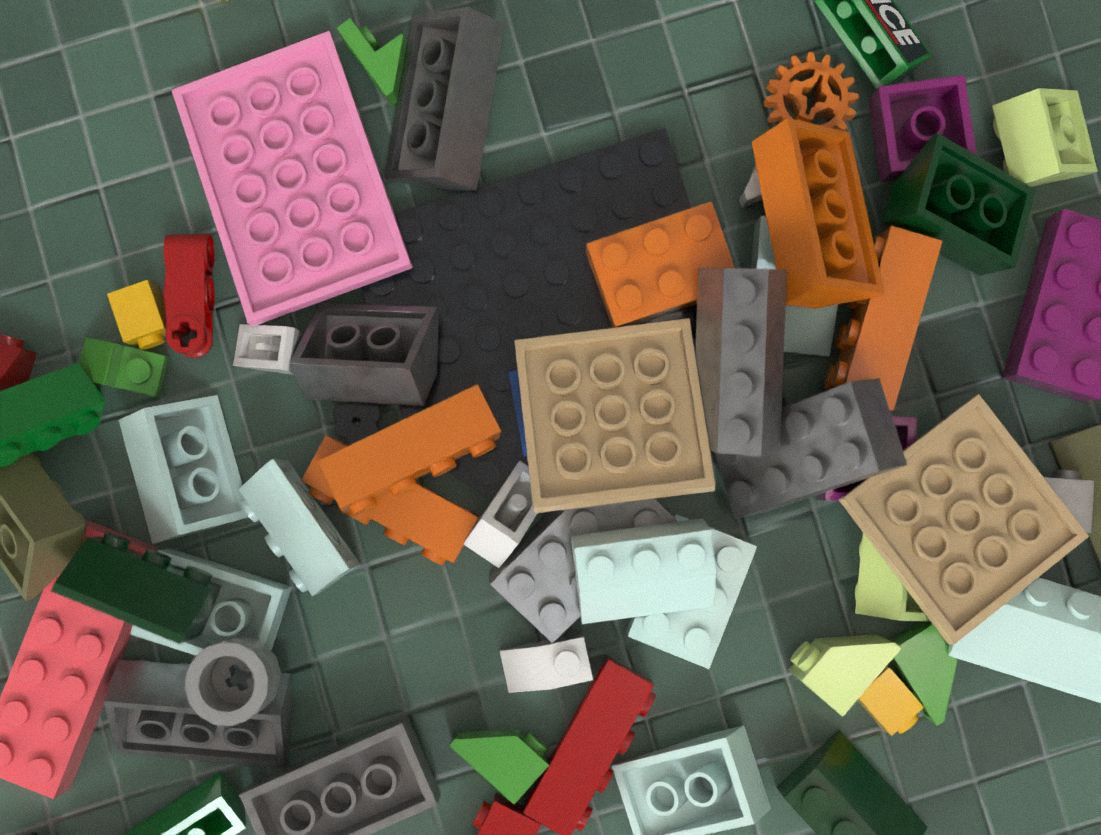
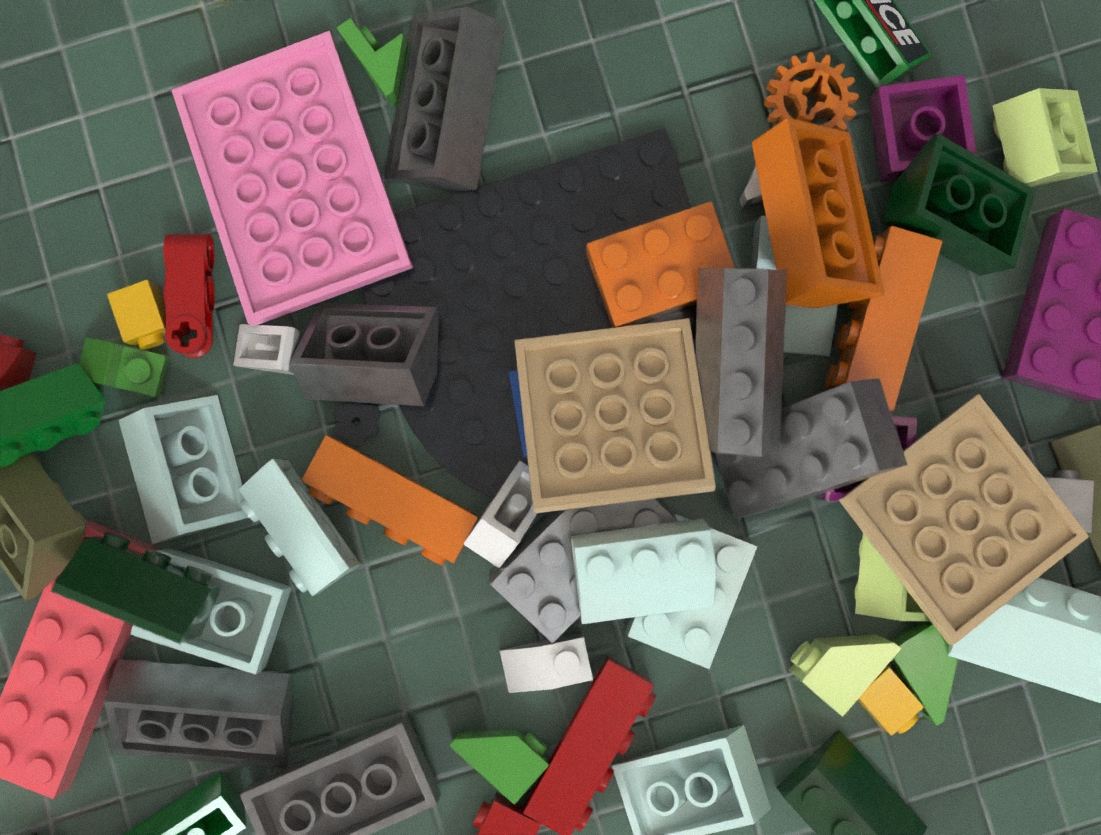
light grey piece [185,636,281,726] -> none
orange brick [317,384,501,516] -> none

